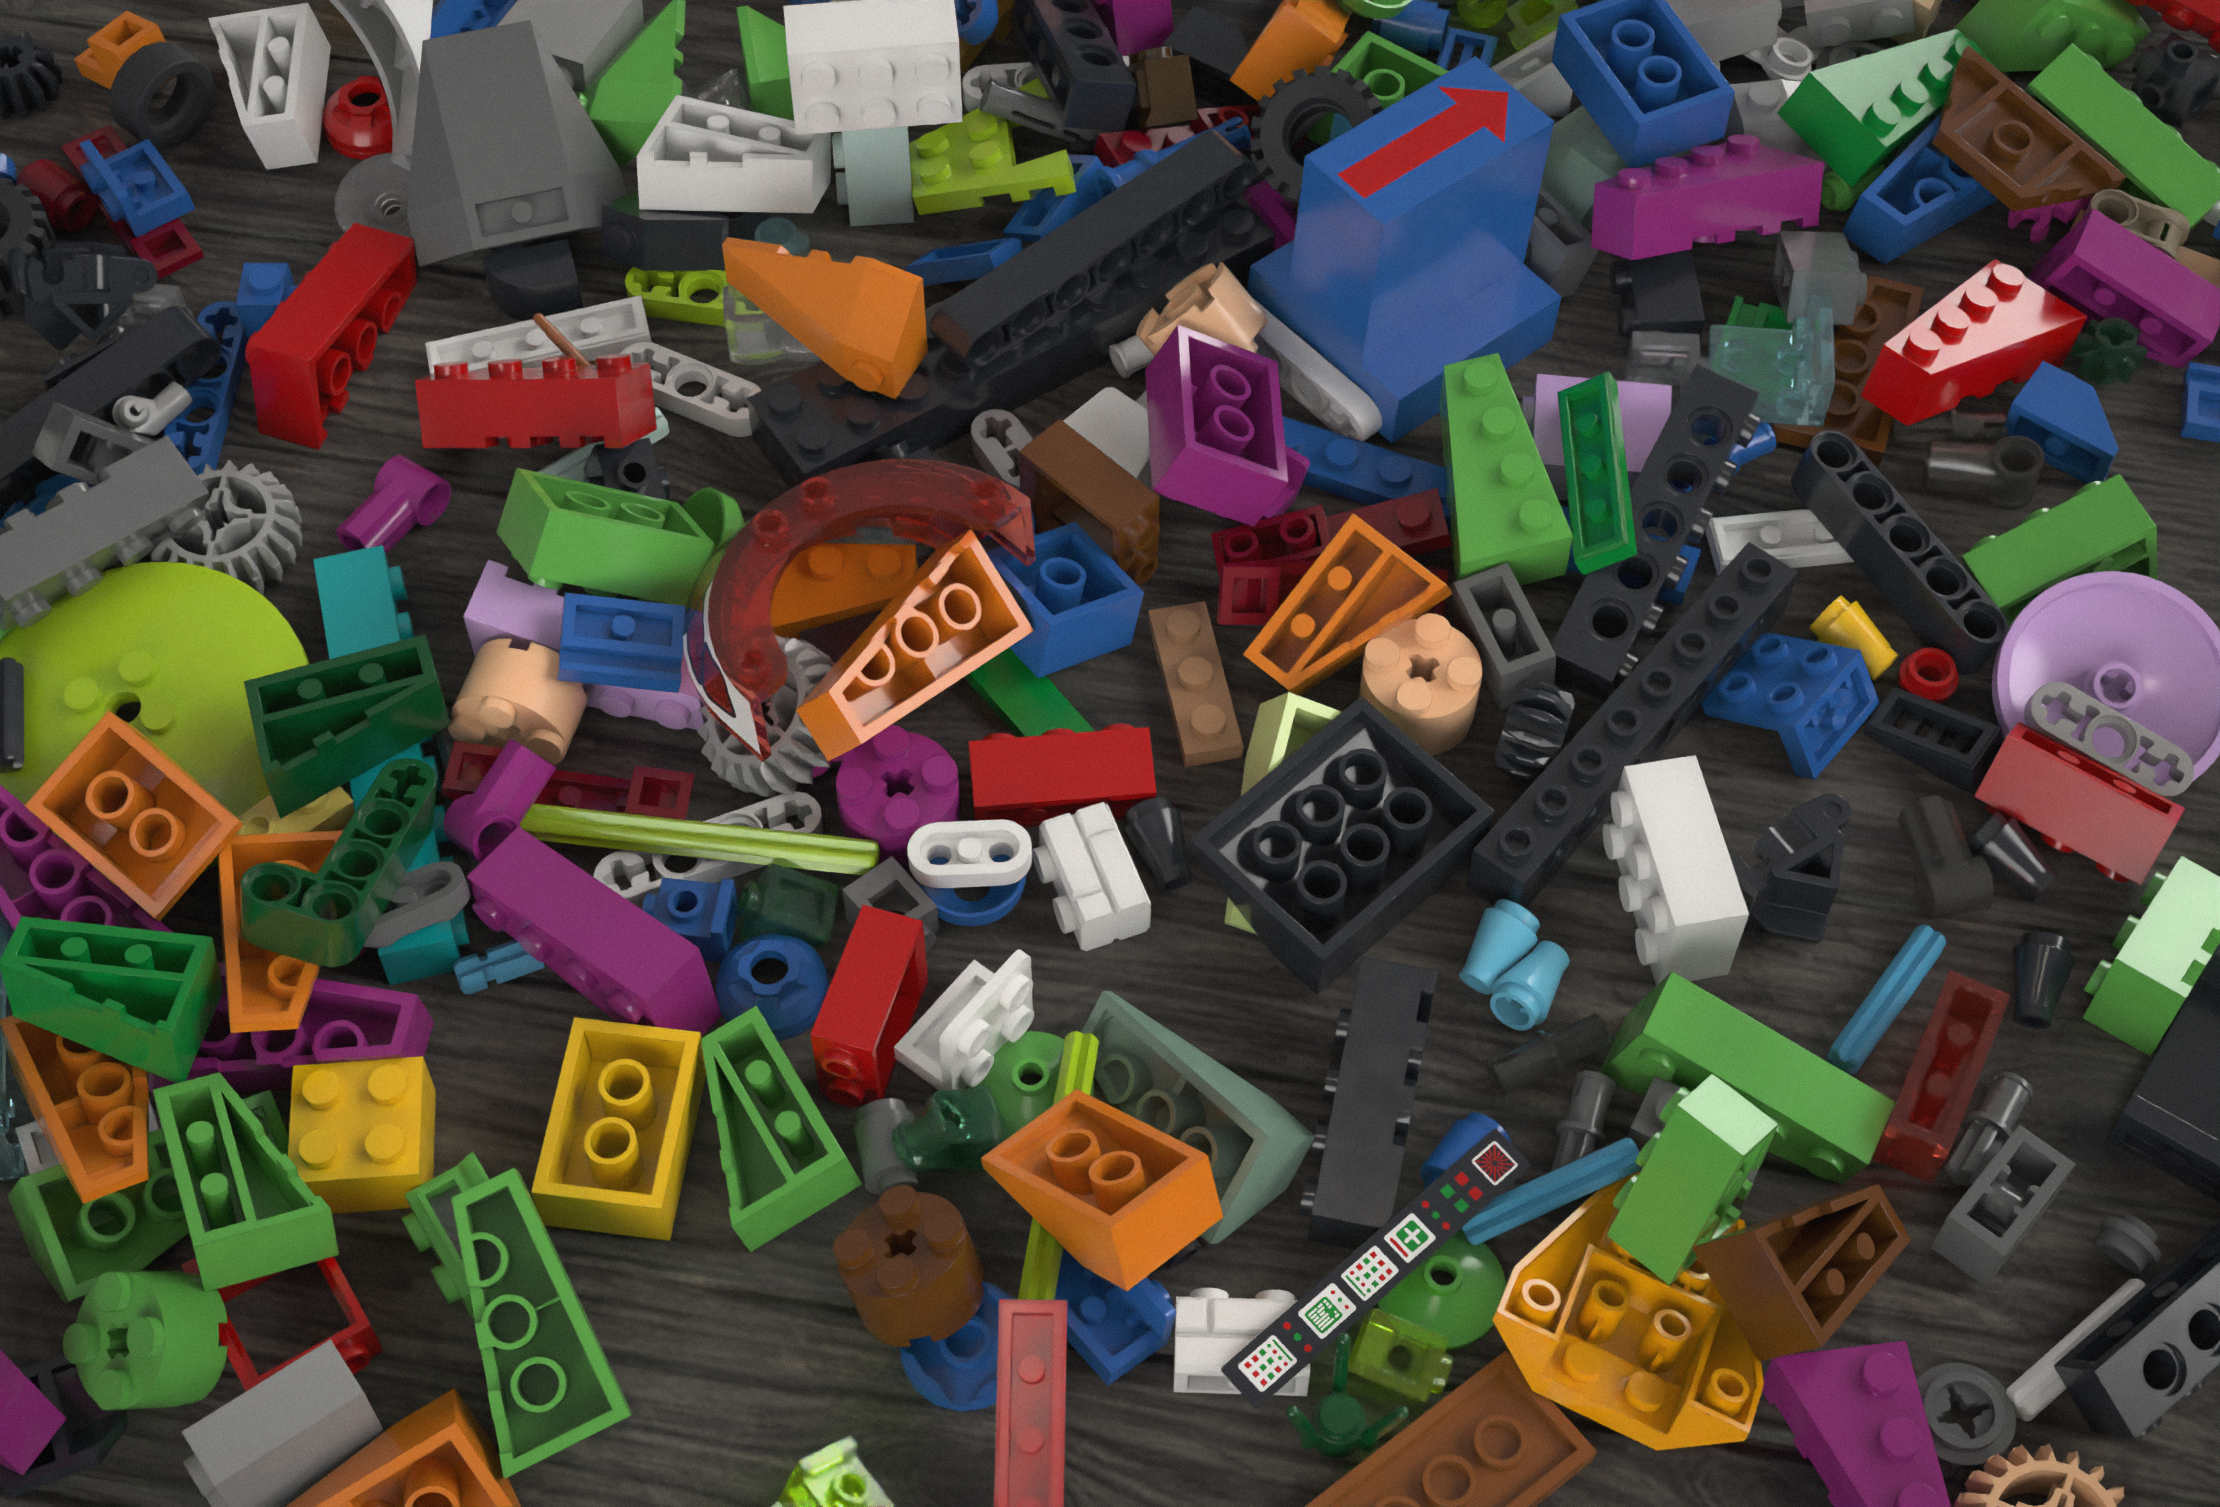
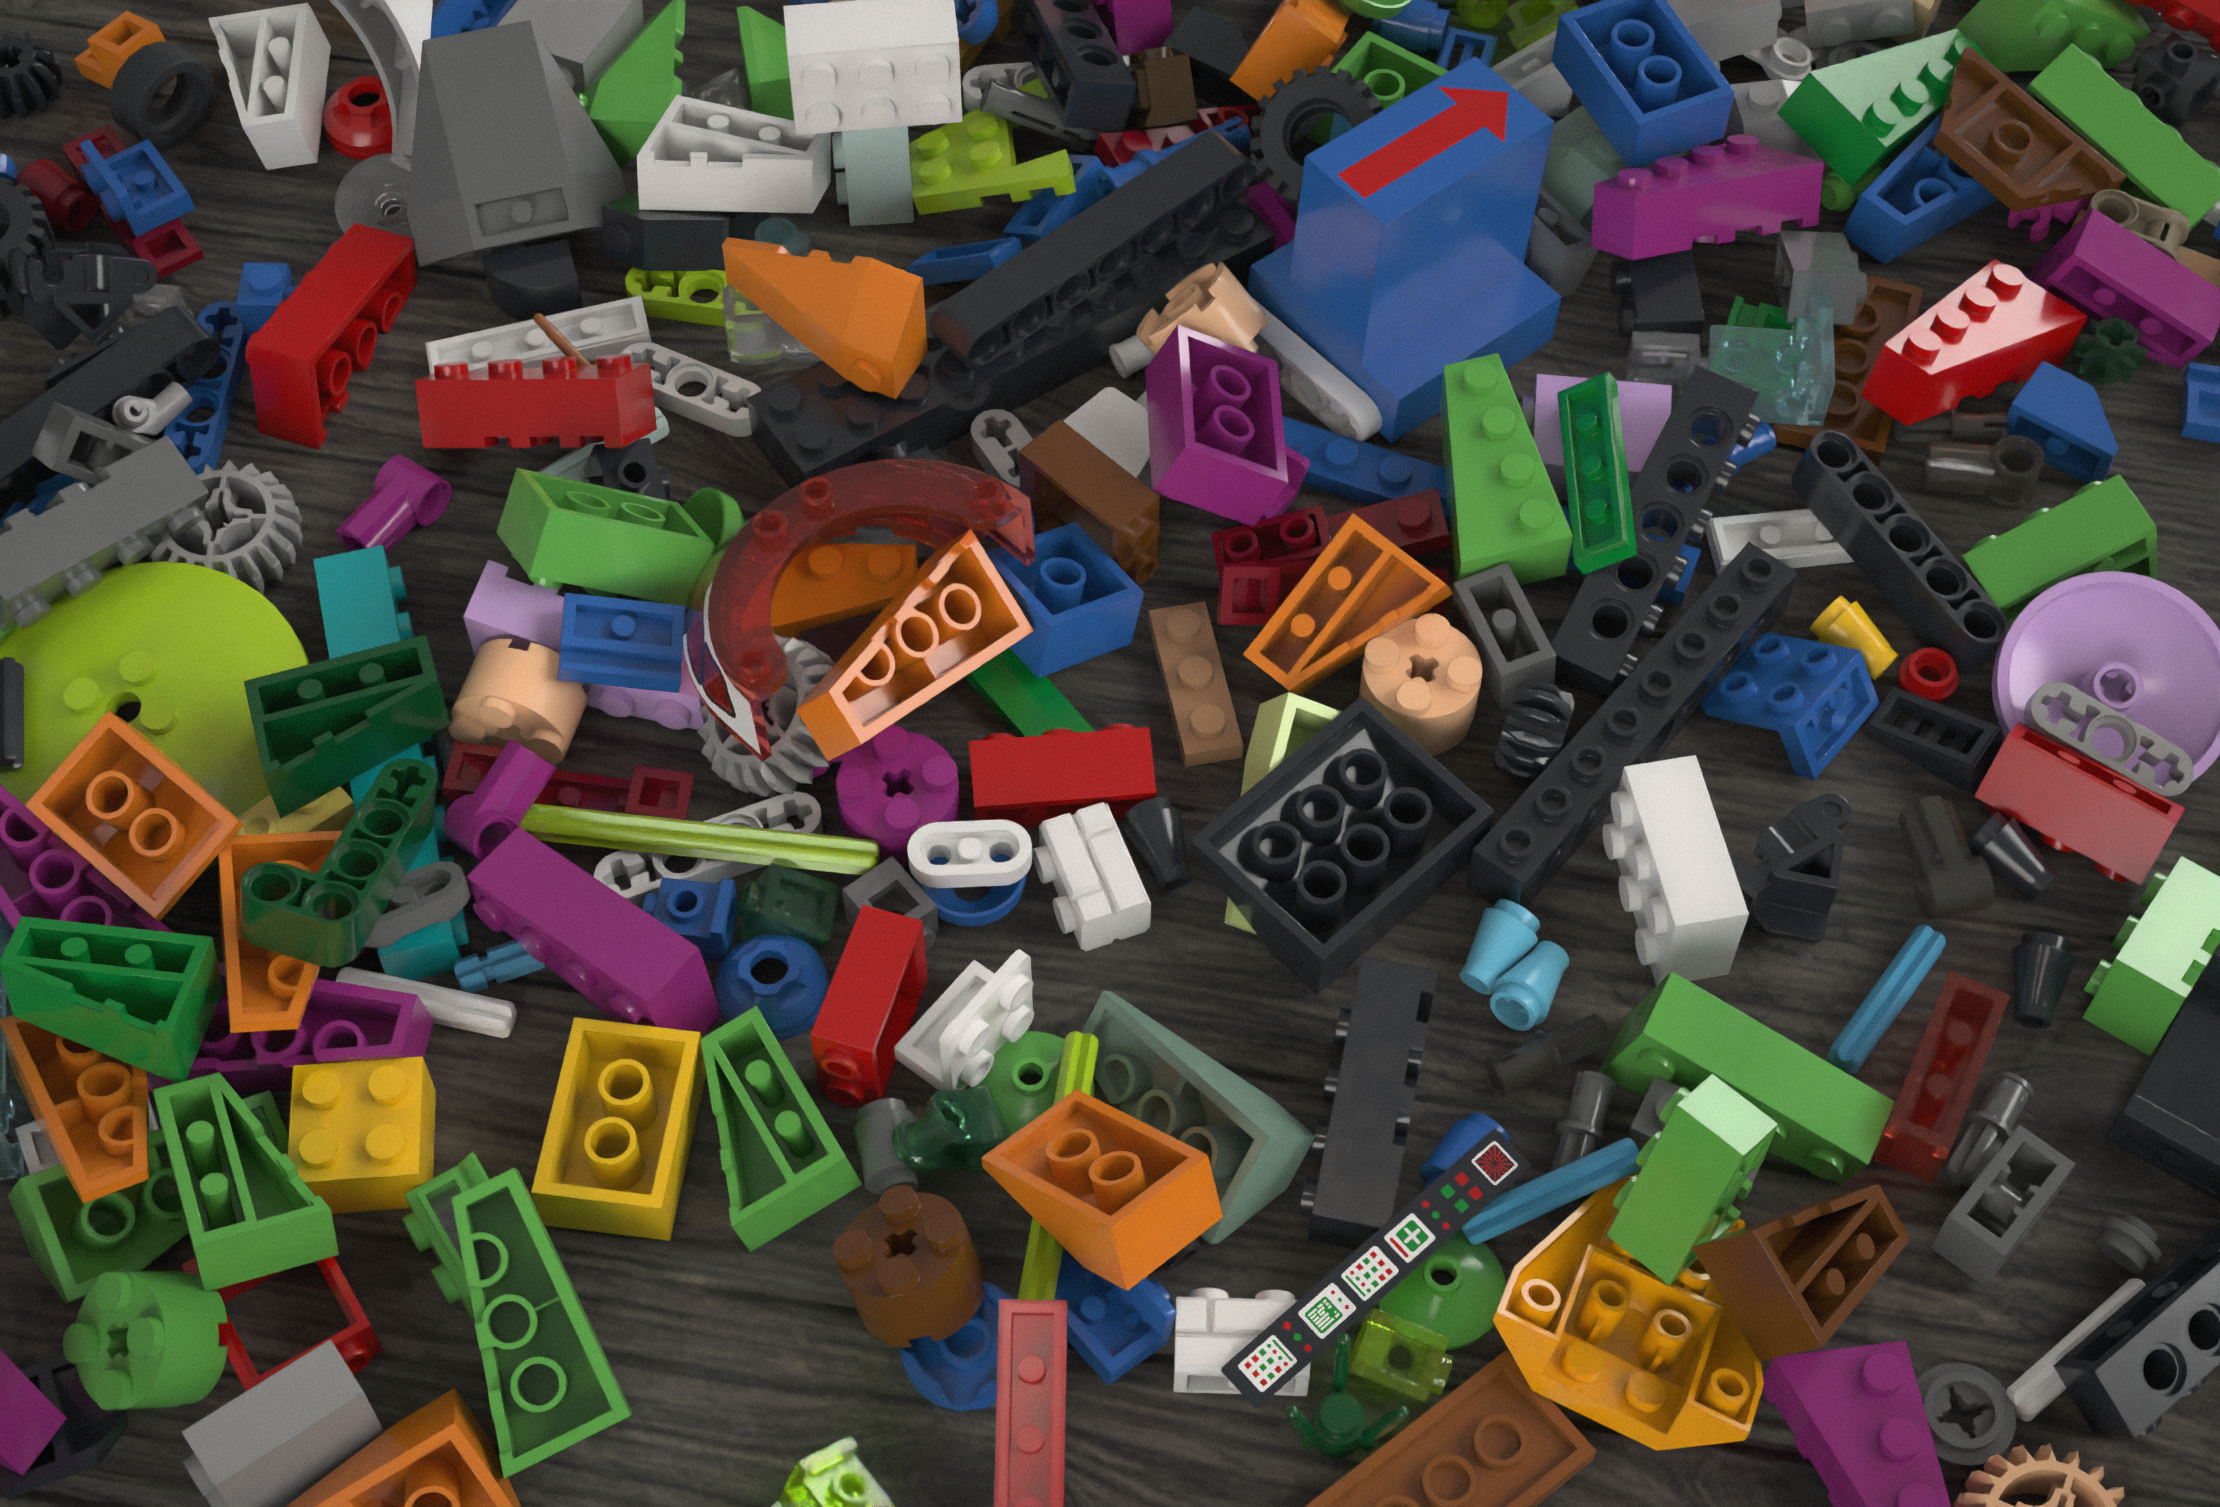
none -> white axle [336,966,517,1038]

